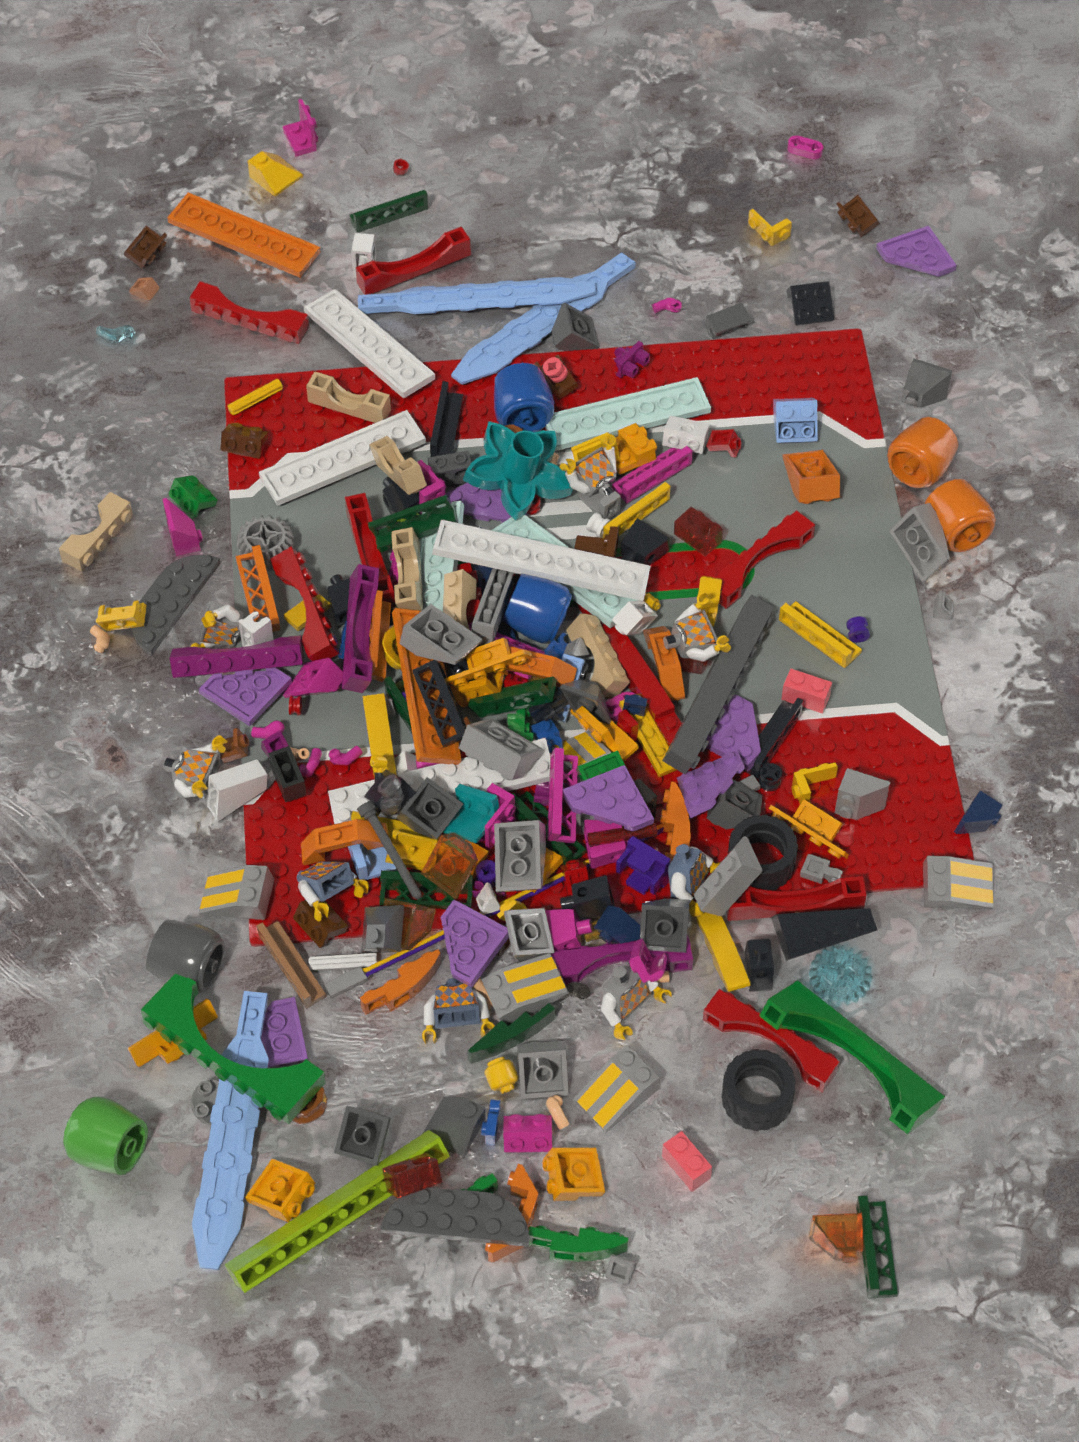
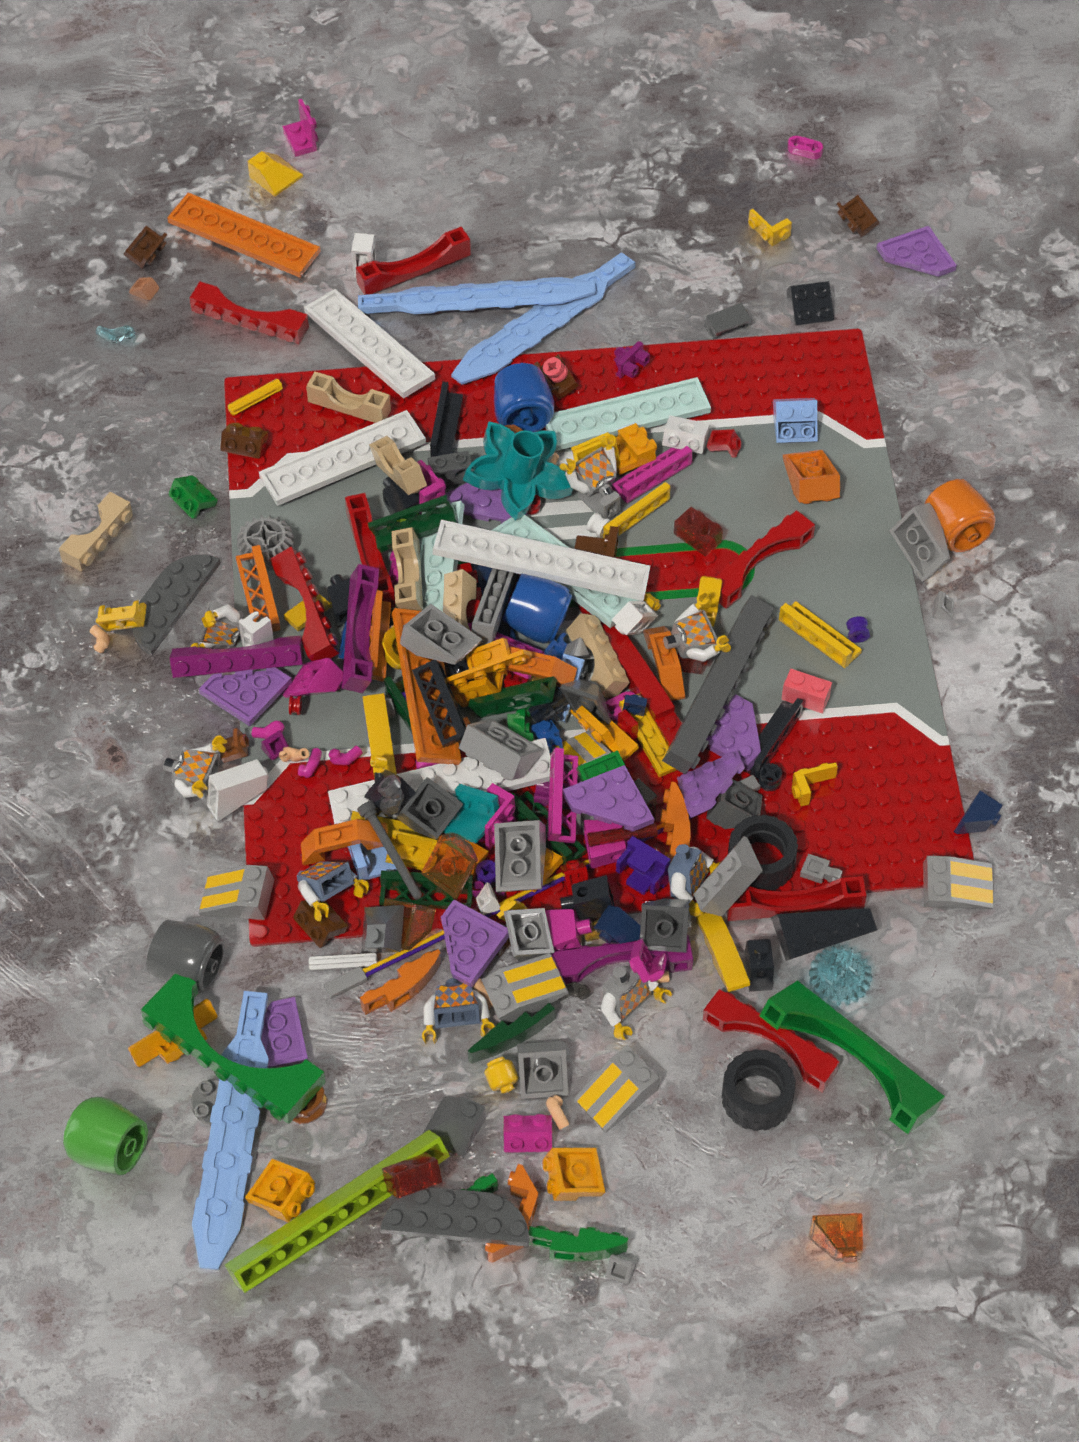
dark pink slope [162,498,203,556] -> none
medium nougat fence [256,921,326,1009] -> none
pearl dark grey brick [268,746,306,803] -> none
dark grey slope [334,1106,391,1166] -> none
dark green fence [349,189,428,233] -> none
red hinge [393,159,409,176] -> none
white slope [394,750,417,774] -> none
blue plate [481,1099,501,1146] -> none
dark grey slope [551,302,599,351] -> none
black torso [621,518,670,565] -> none
dark pink arm [652,297,682,313] -> none
coral brick [662,1131,712,1192] -> none
light orange bracket [769,799,849,859] -> none
light grey slope [835,768,890,820] -> none
dark green fence [856,1195,898,1299] -> none
orange piece [887,417,959,489] -> none
dark grey slope [901,358,953,408] -> none

